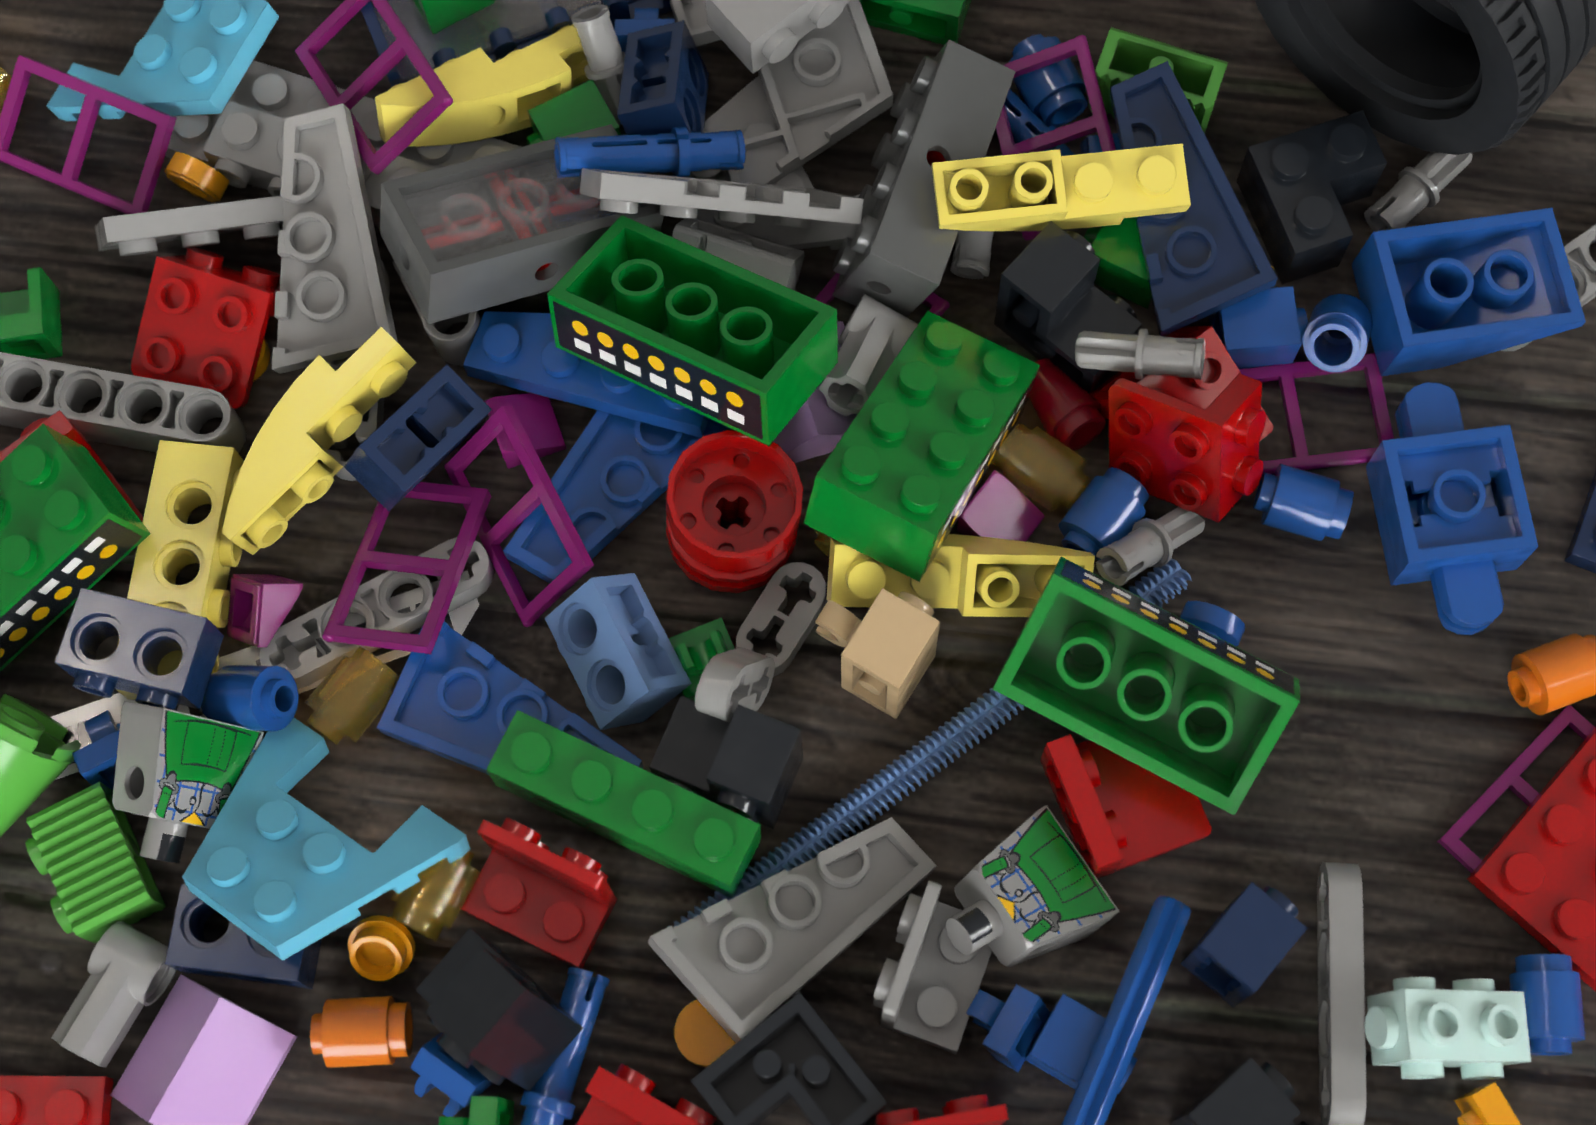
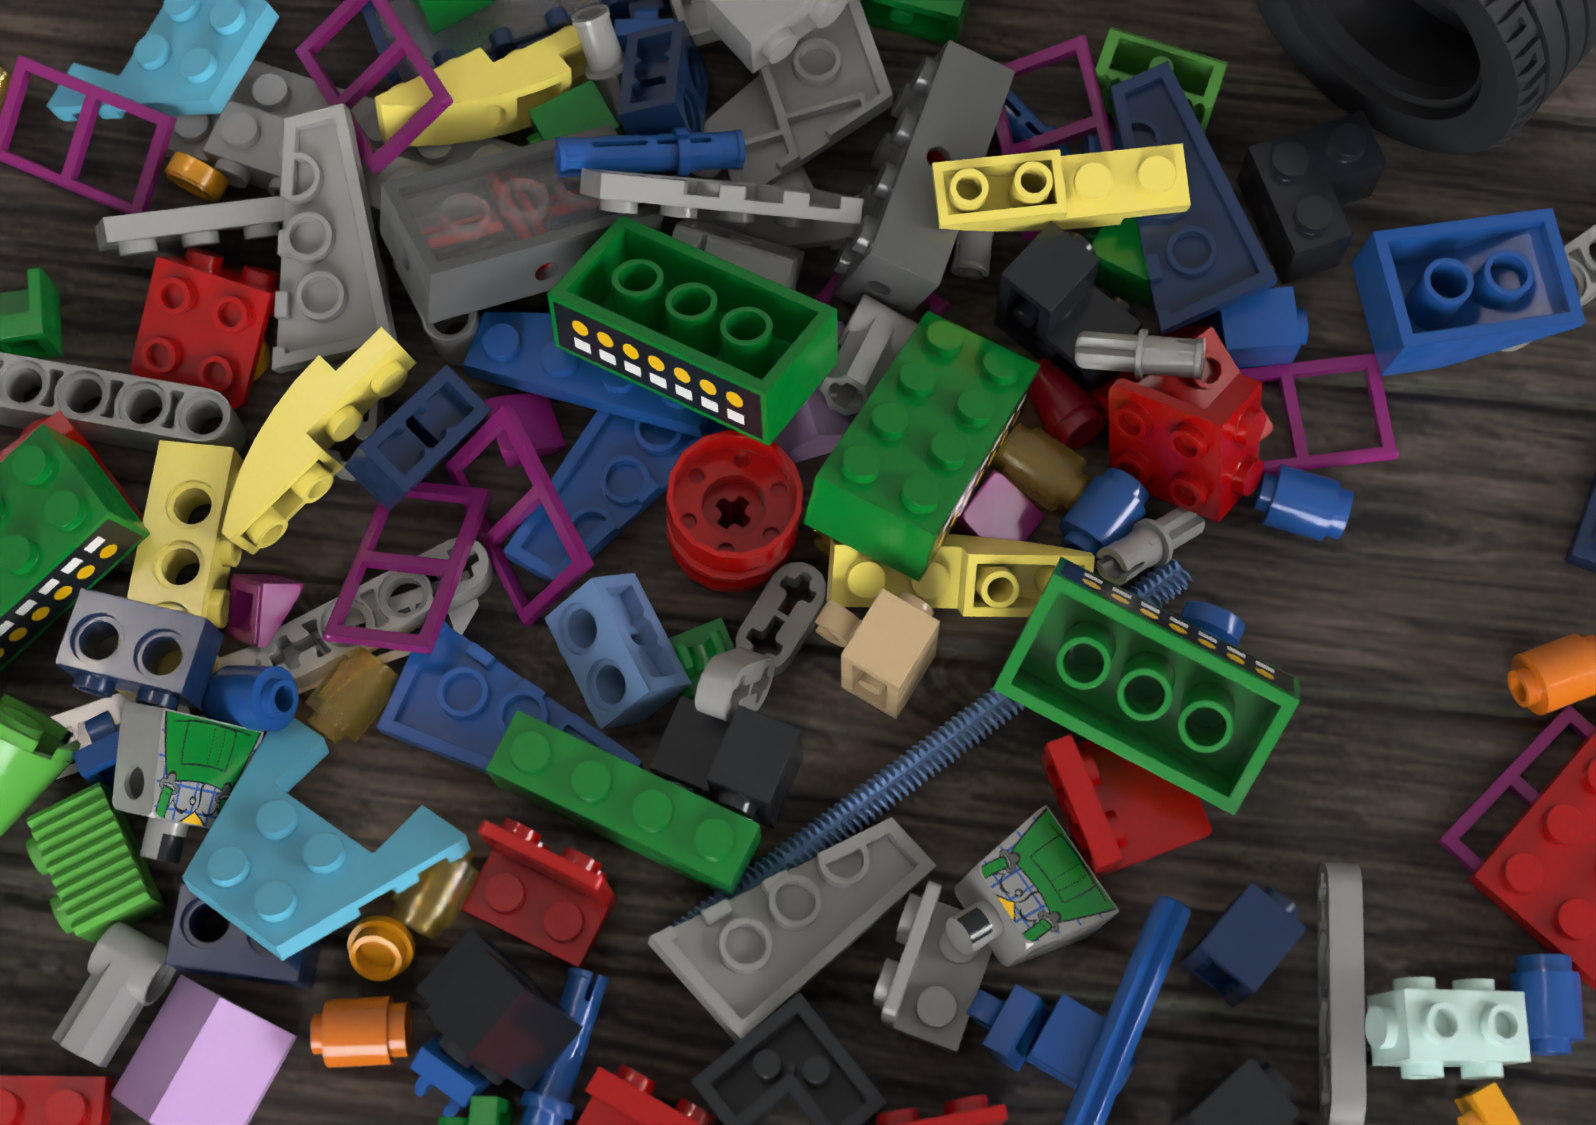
light orange tile [674,1000,736,1068] -> none
blue brick [1009,34,1088,127] -> none
blue brick [1303,294,1373,372] -> none
light grey axle [1364,152,1473,232] -> none
blue brick [1366,382,1538,635] -> none

